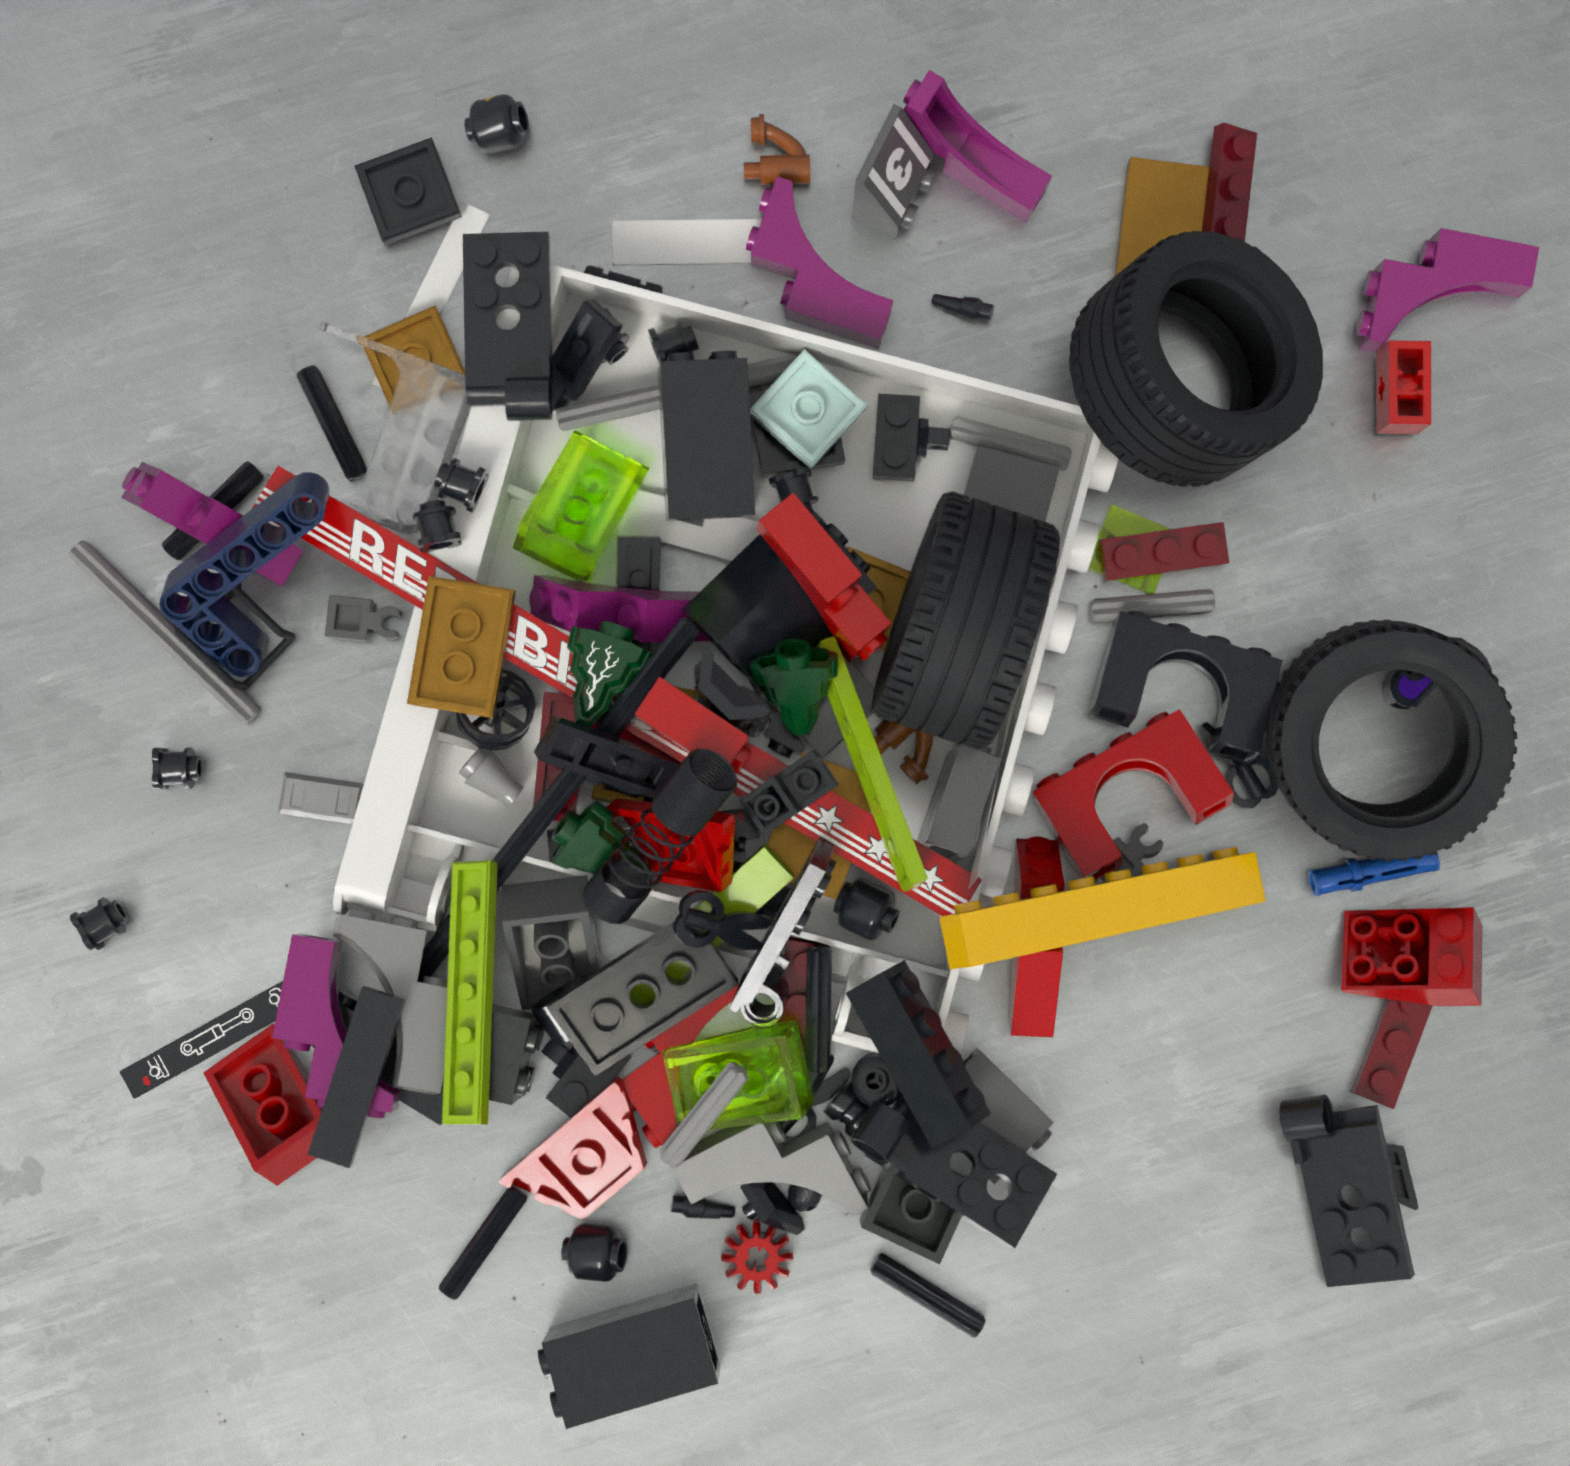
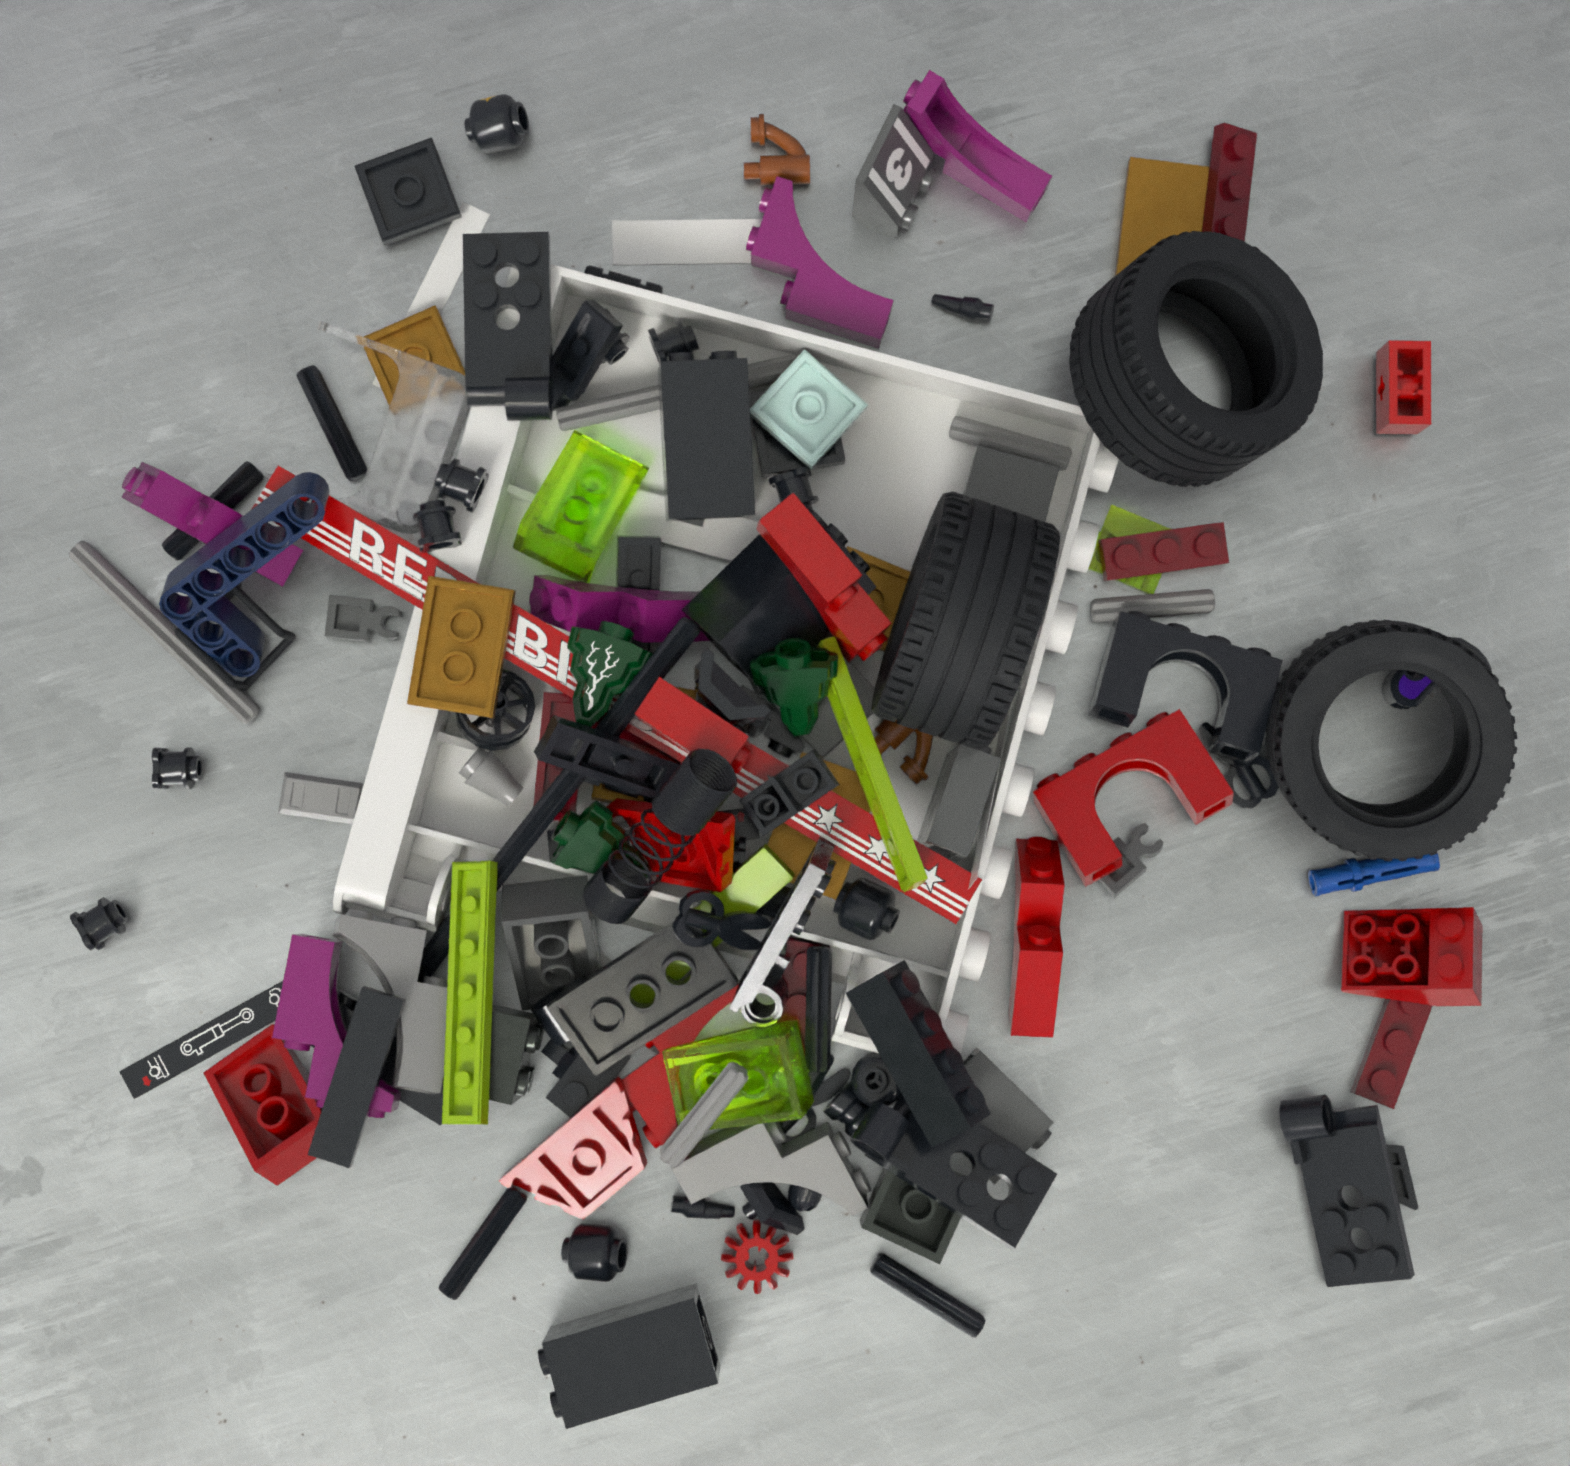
black hinge [873,393,950,481] -> none
yellow brick [939,846,1266,969] -> none
magenta arch [1356,228,1539,352] -> none

